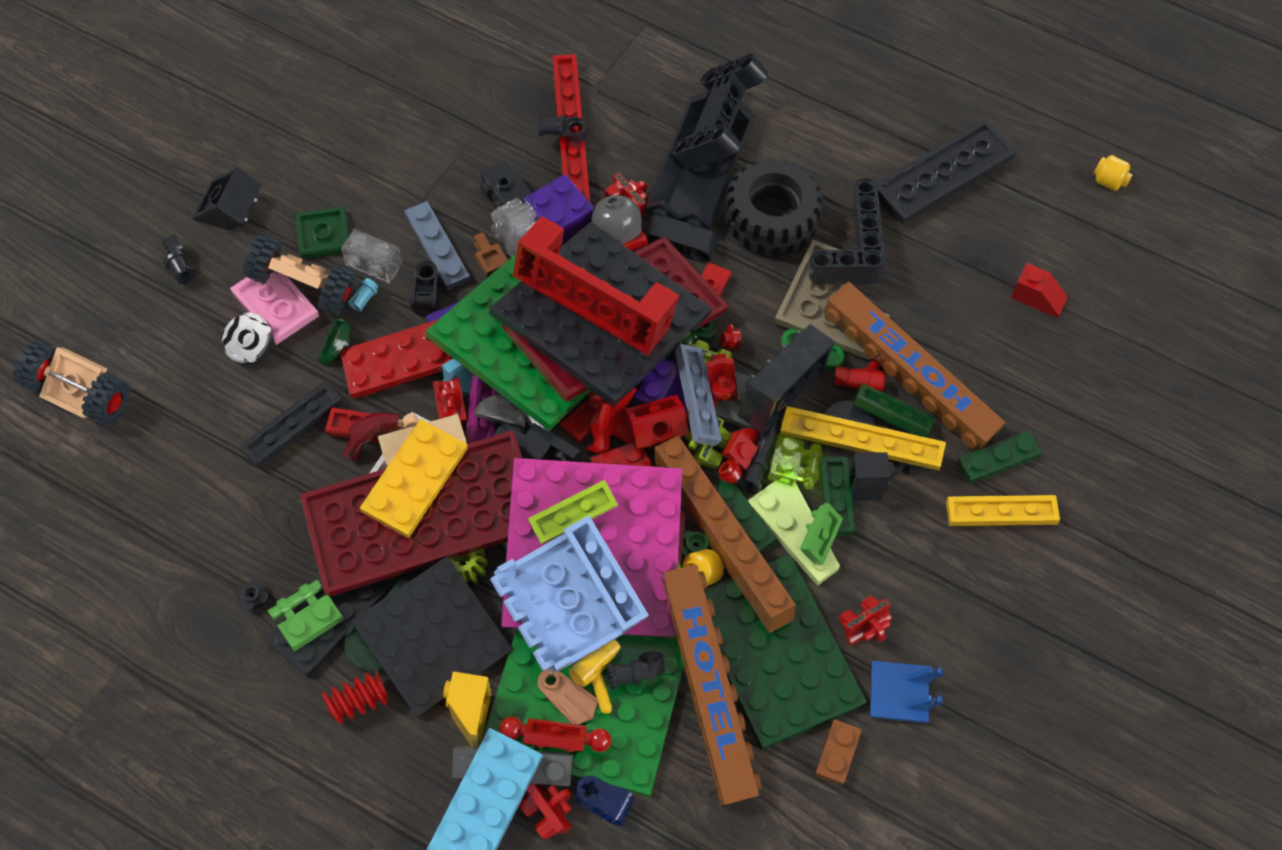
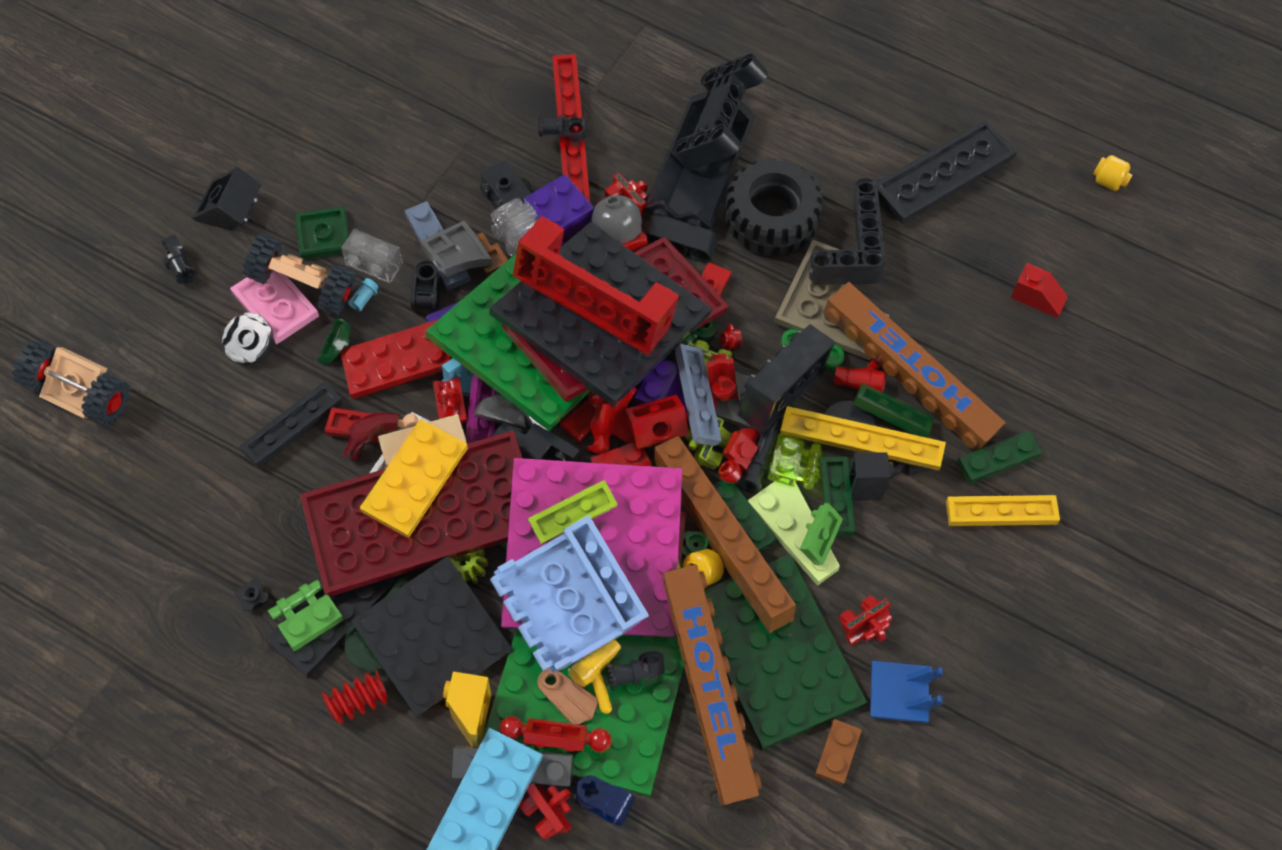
none -> dark grey plate [420,221,492,277]

